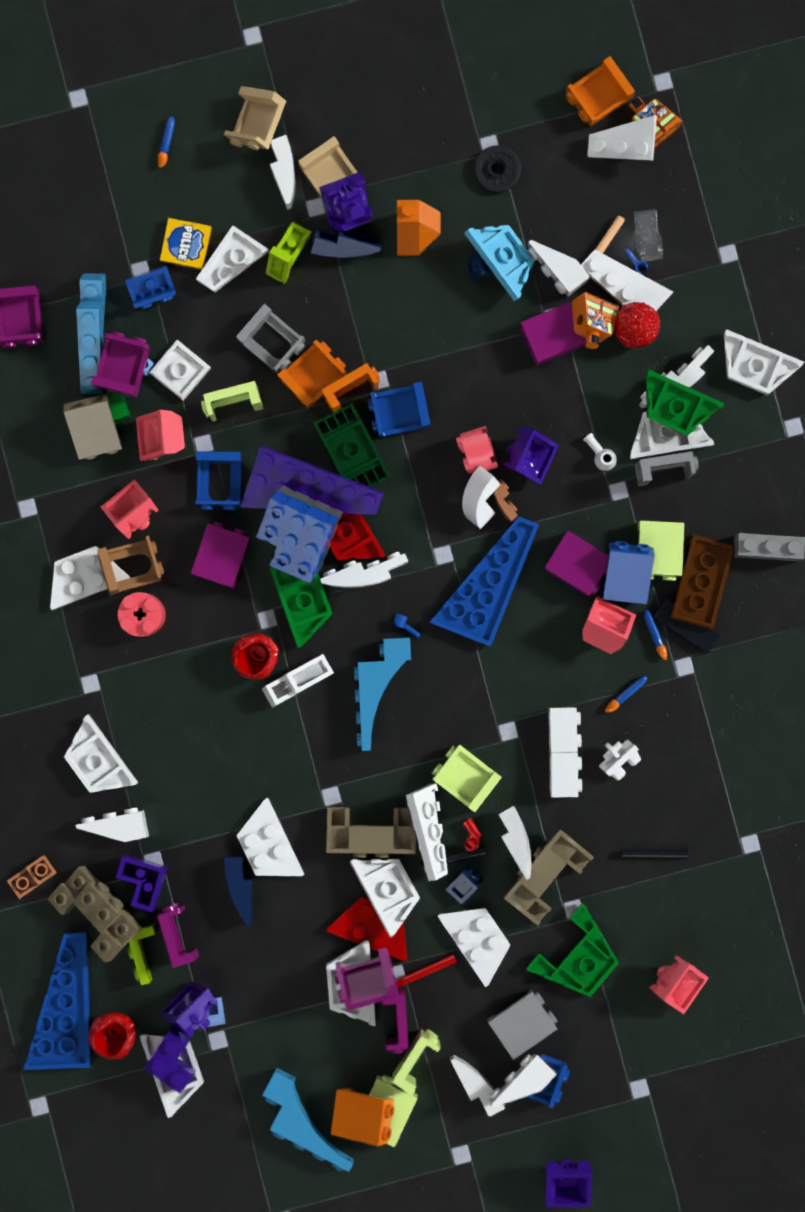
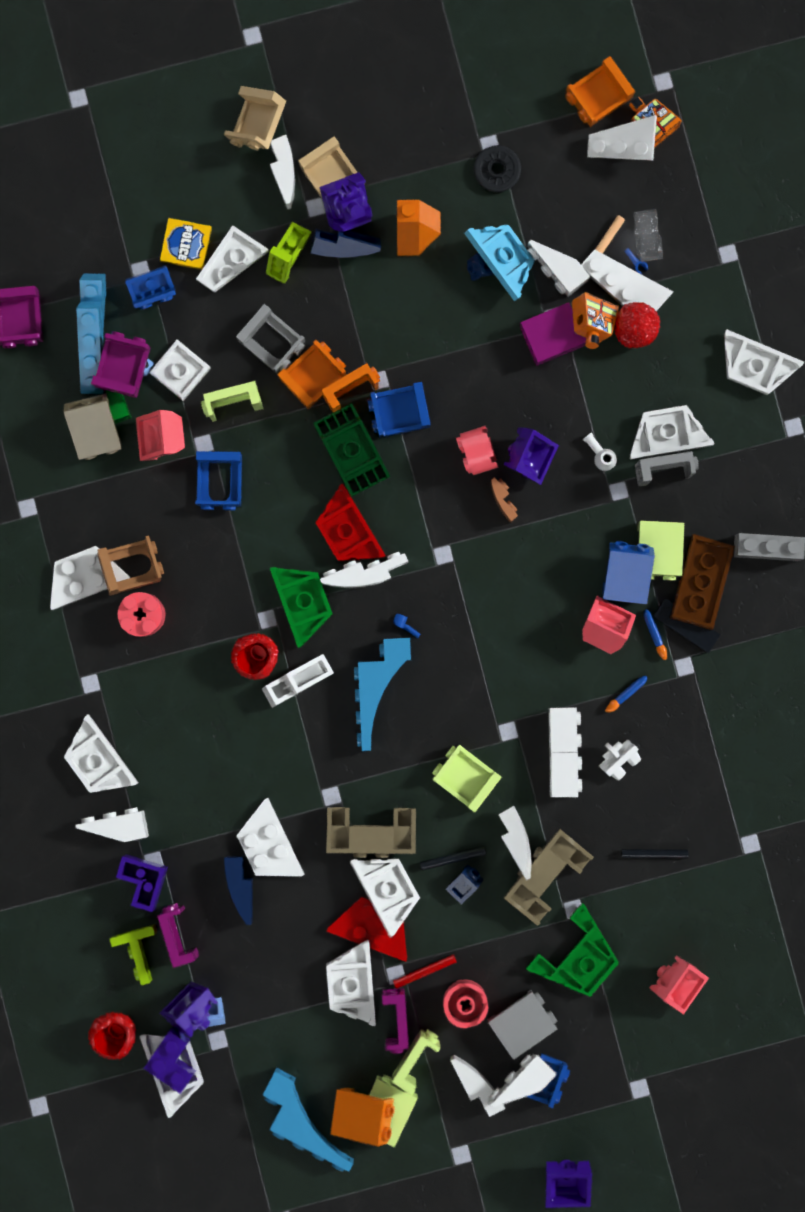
nougat slope [7,855,57,899] -> none
blue wing [23,932,91,1070] -> none
dark tan bracket [48,866,142,962] -> none
coral brick [101,479,159,539] -> none
blue piece [158,116,175,168] -> none
magenta panel [191,522,251,589] -> none
dark purple wing [240,445,384,515] -> none
blue piece [256,486,343,583] -> none
magenta panel [333,947,400,1011] -> none
white wing [406,783,448,881] -> none
blue wing [429,517,539,647] -> none
white wing [437,907,510,987] -> none
white brick [462,466,500,529] -> none
red arm [462,818,482,852] -> none
magenta brick [543,531,609,597] -> none
white slope [639,345,714,408] -> none
green wing [646,369,725,436] -> none
none -> coral brick [443,979,488,1028]

